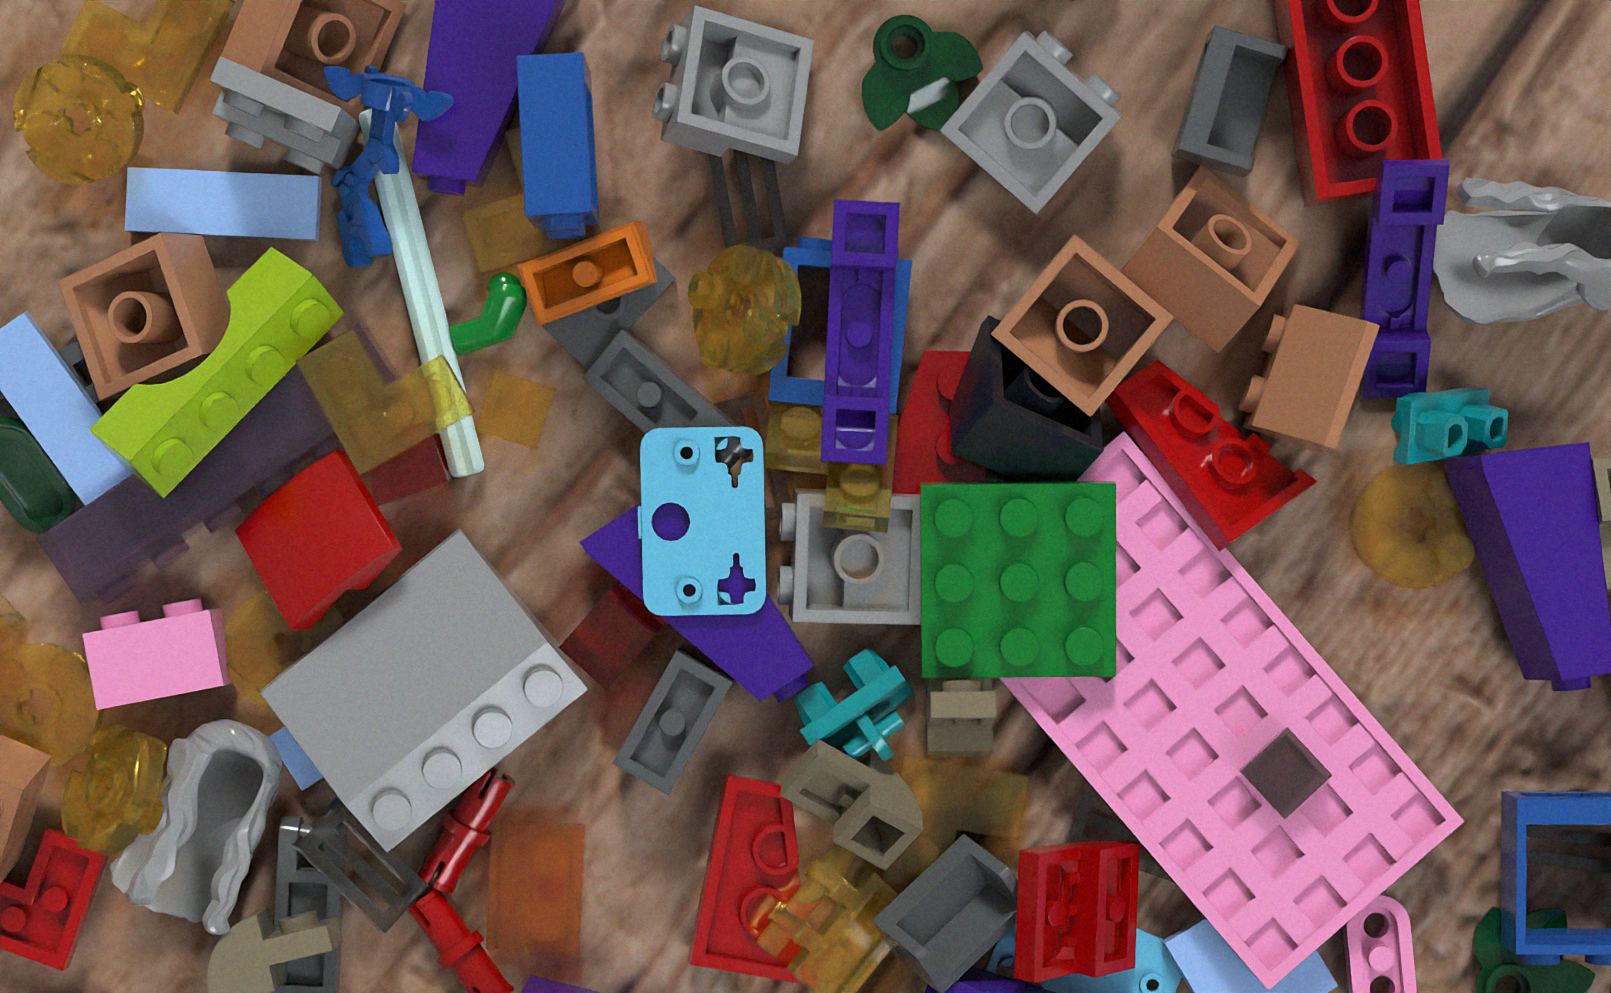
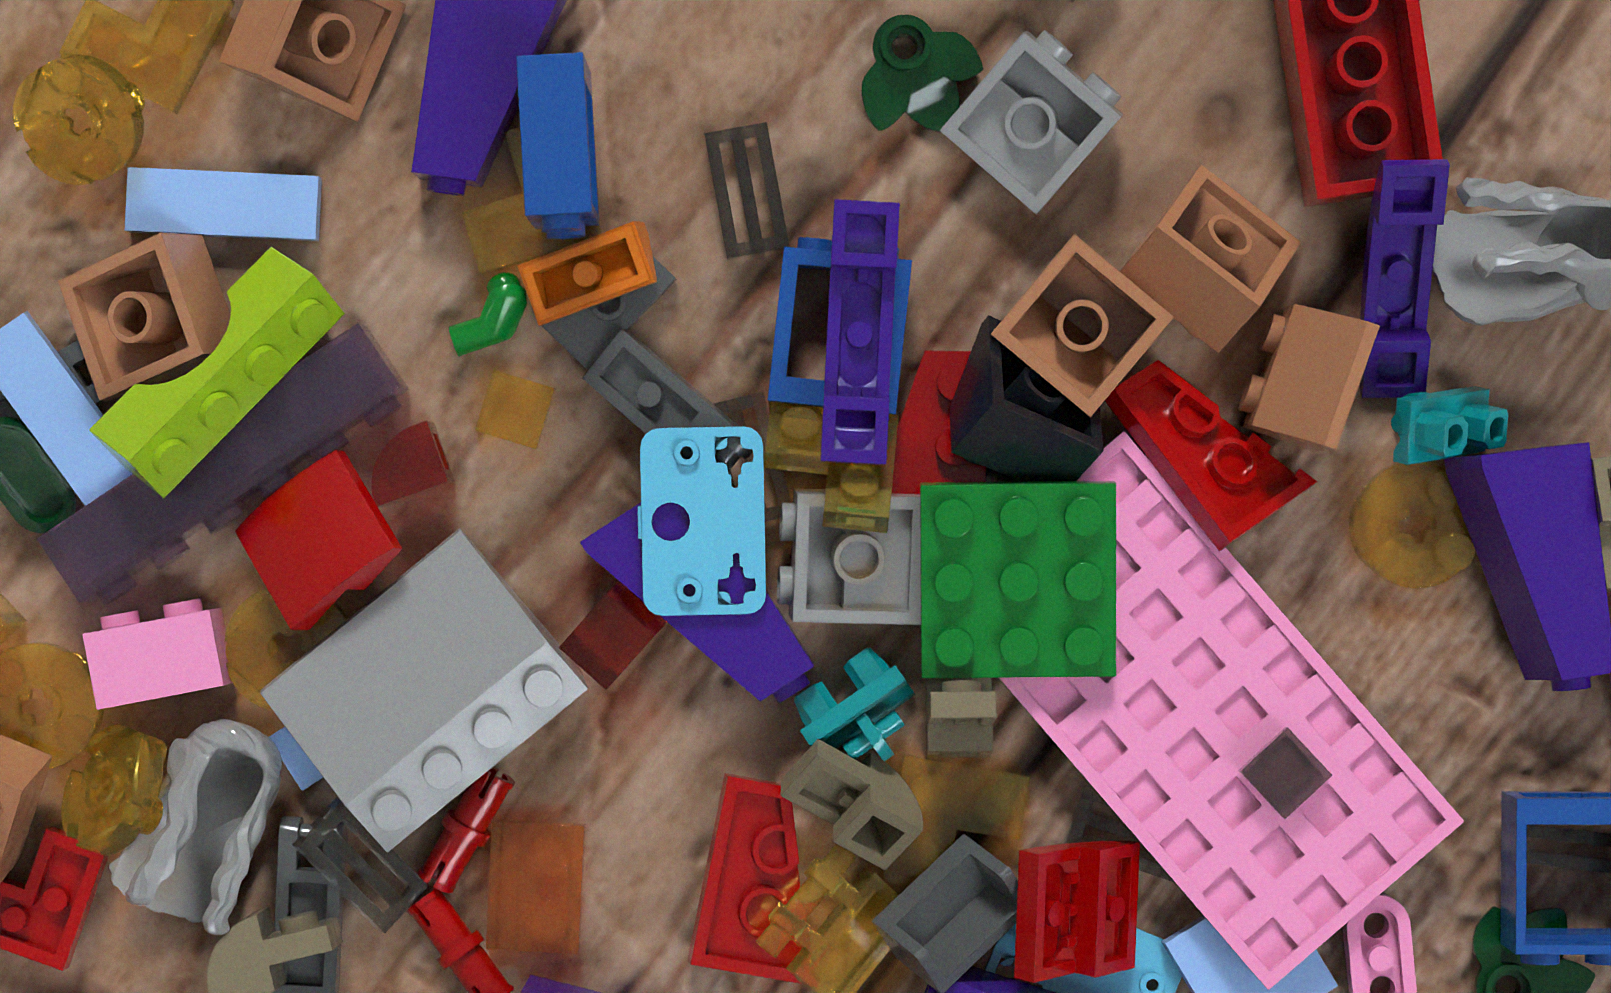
light grey plate [210,56,360,175] -> none
clear yellow plate [296,329,476,475] -> none
blue piece [323,65,454,268] -> none
light aqua axle [359,108,484,477] -> none
dark grey panel [612,647,734,795] -> none
light grey plate [652,5,814,165] -> none
clear yellow plate [688,244,802,375] -> none
dark grey panel [1171,25,1288,178] -> none

